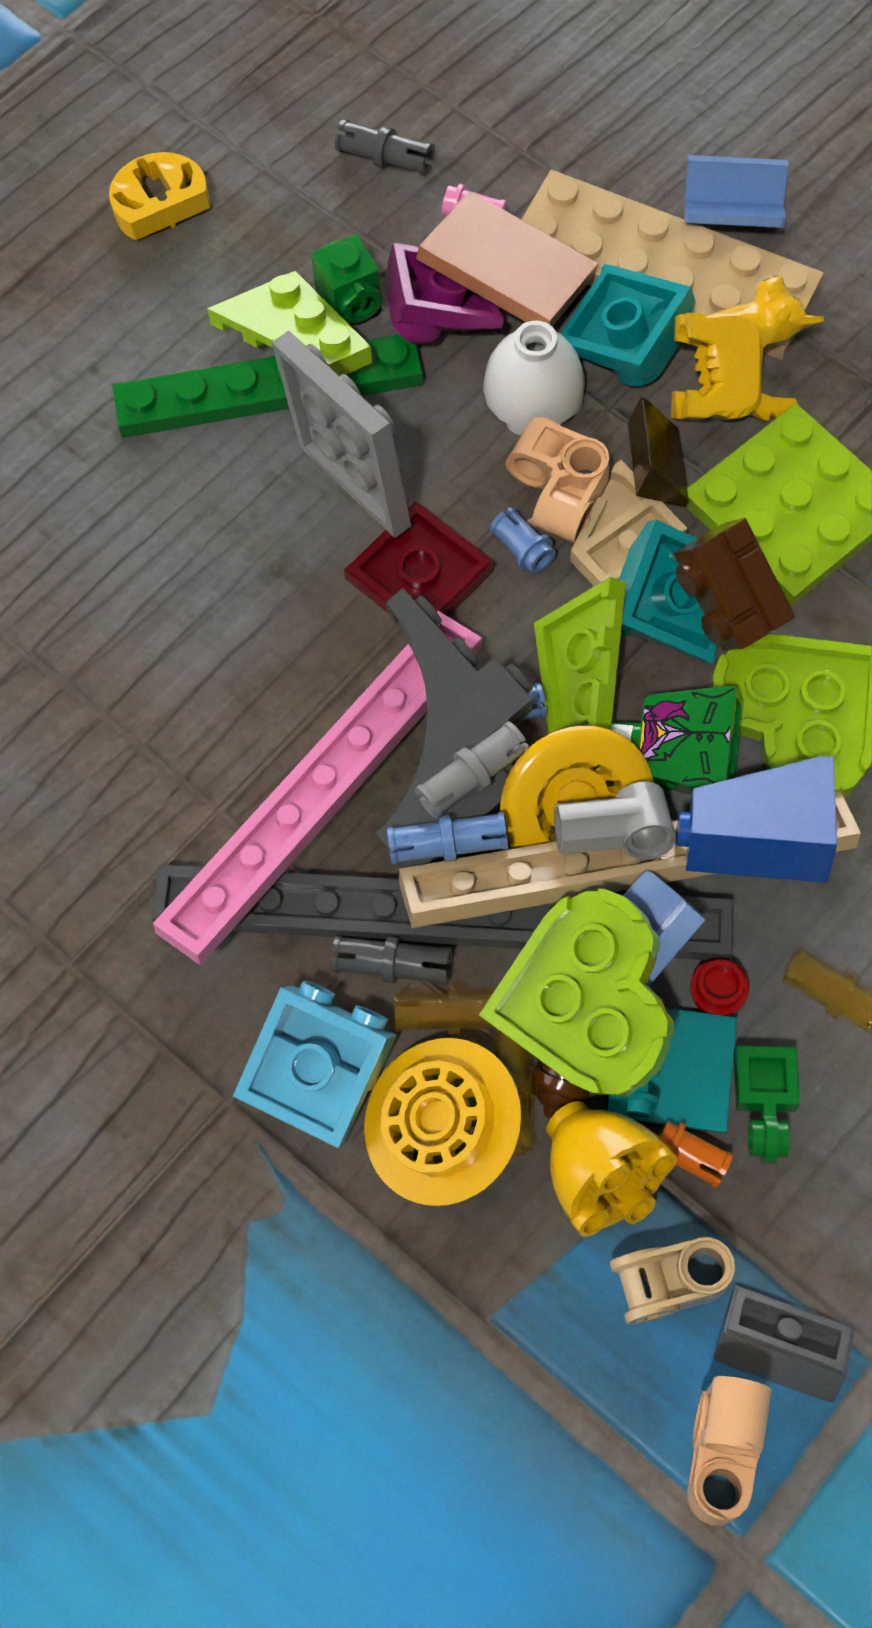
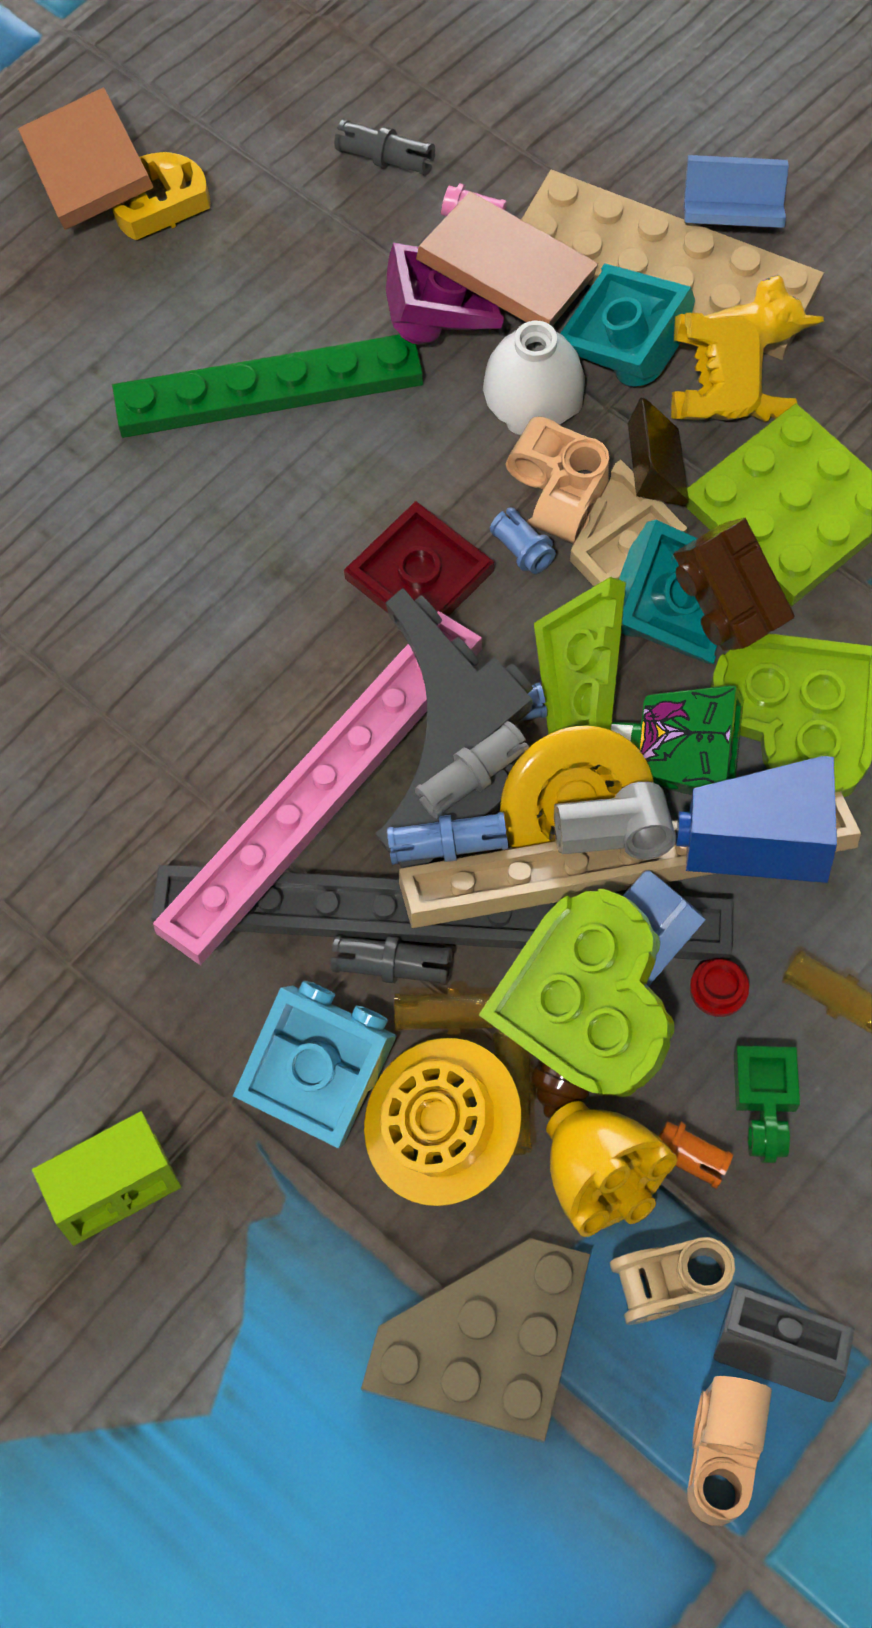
wing [207,271,373,376] -> none
light grey plate [271,330,411,538] -> none
green brick [311,234,383,323] -> none
teal hinge [607,997,737,1134] -> none
none -> nougat tile [18,87,154,230]
none -> lime hinge [32,1111,182,1246]
none -> dark tan plate [361,1238,590,1443]

